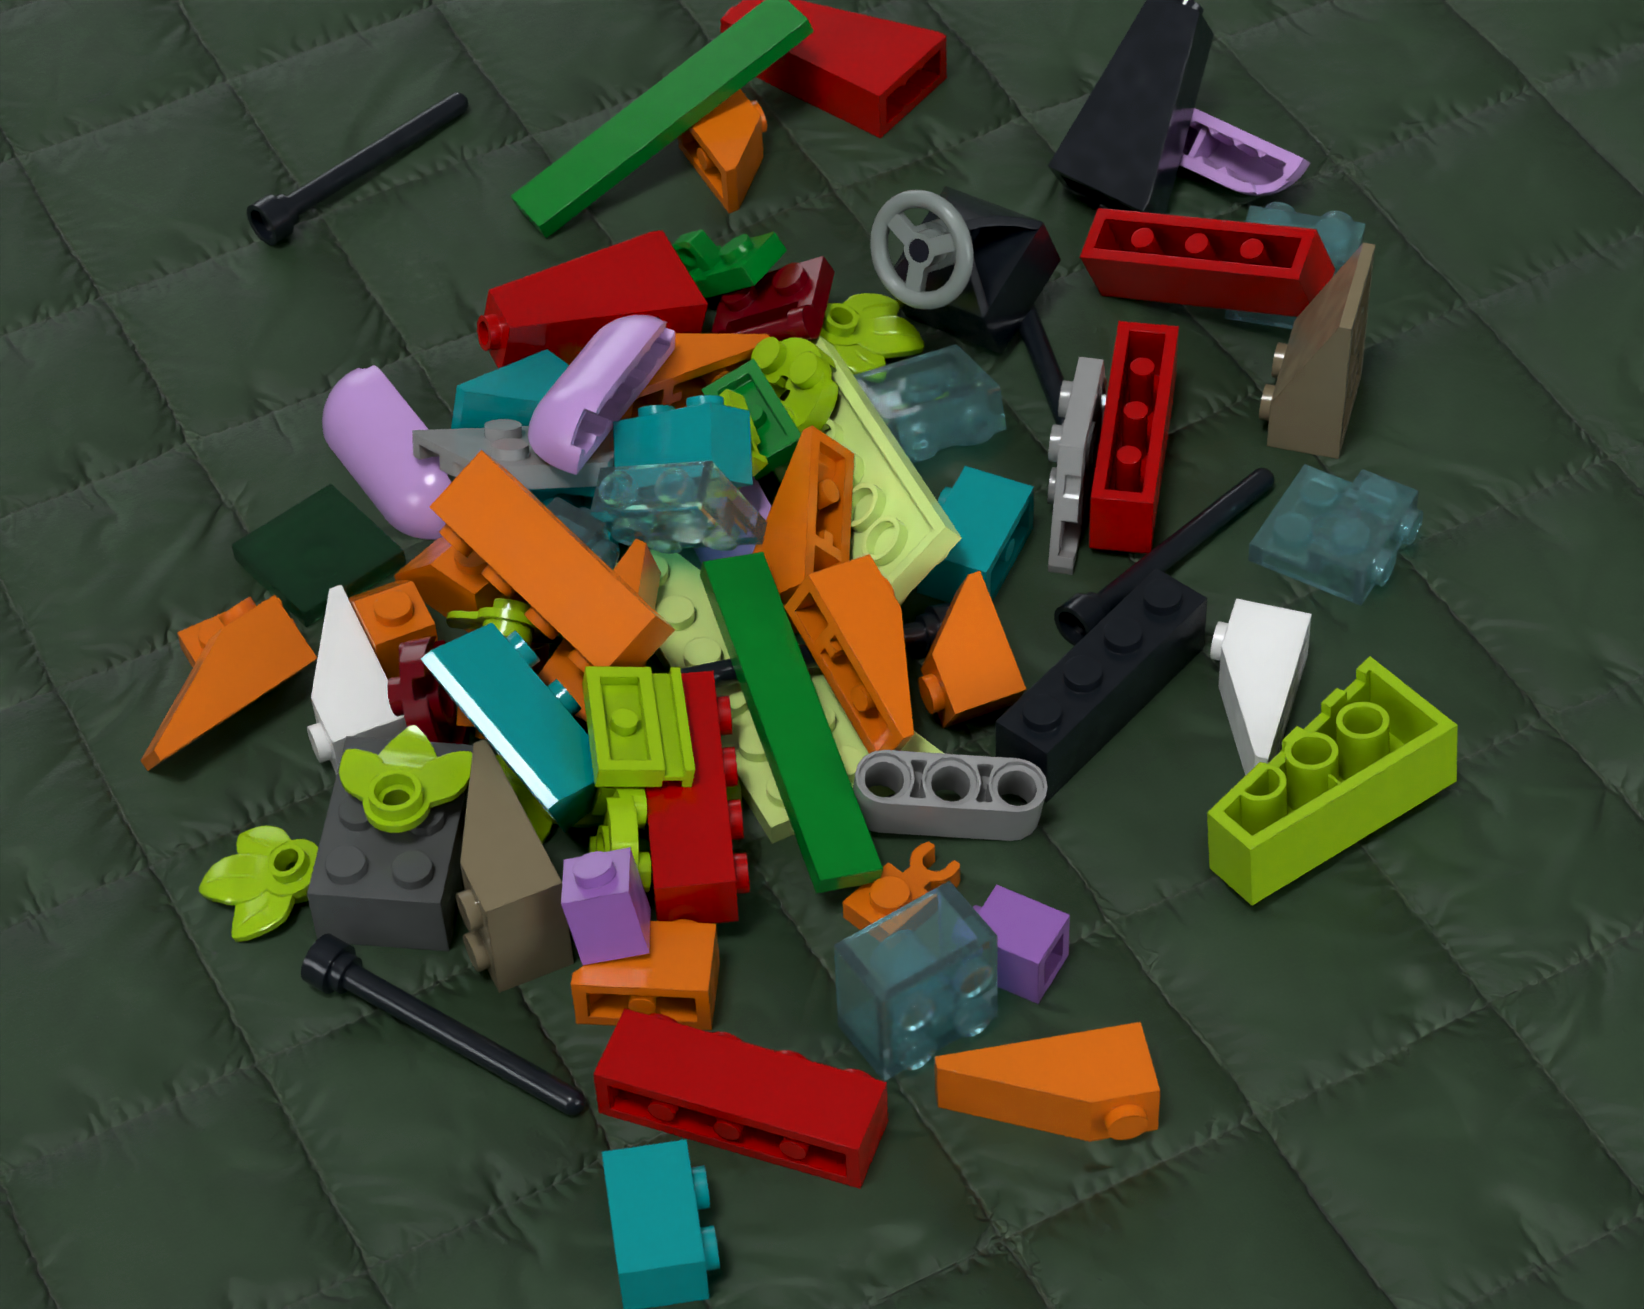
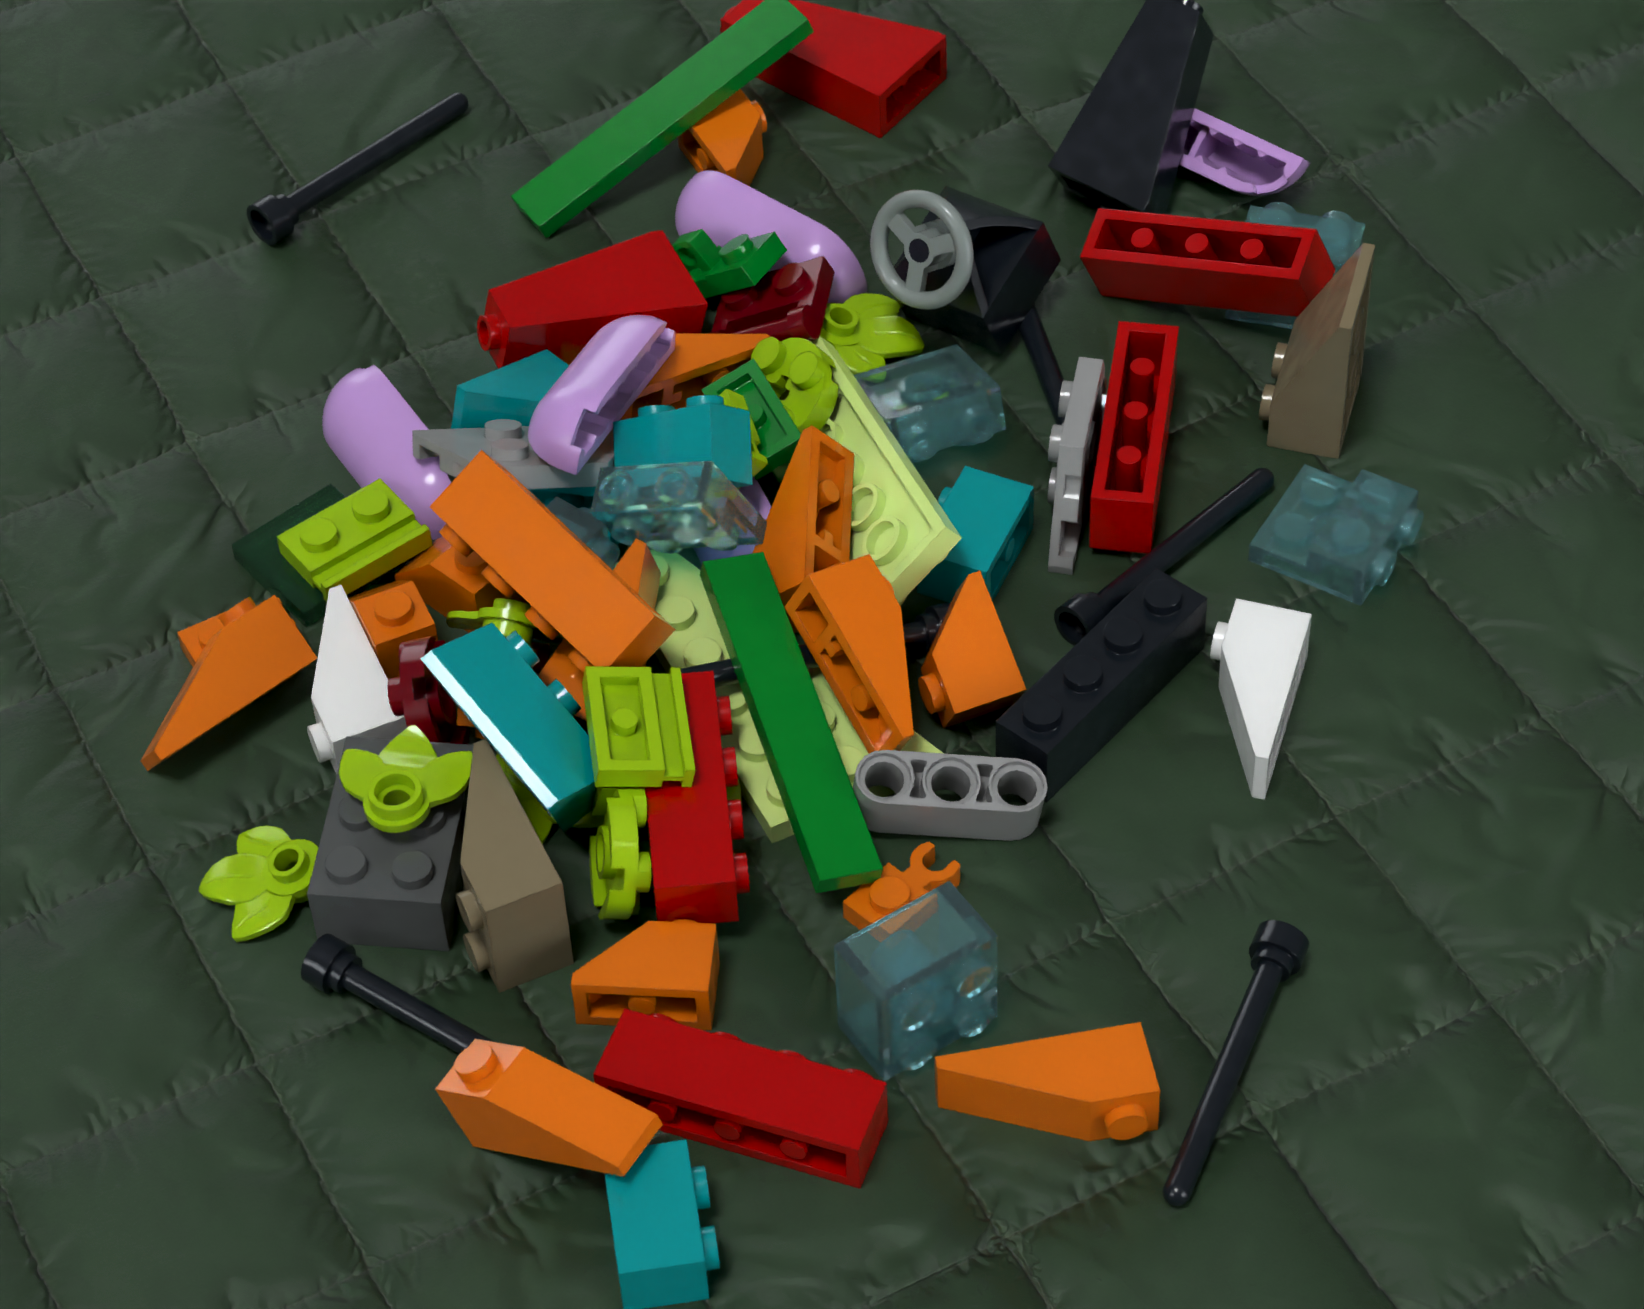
medium lavender brick [561,847,651,965] -> none
medium lavender brick [960,885,1070,1004] -> none
lime wedge [1207,656,1458,906] -> none
none -> lime plate [277,478,433,602]
none -> orange slope [435,1039,663,1177]
none -> lavender brick [675,170,868,303]
none -> black piece [1163,920,1309,1206]

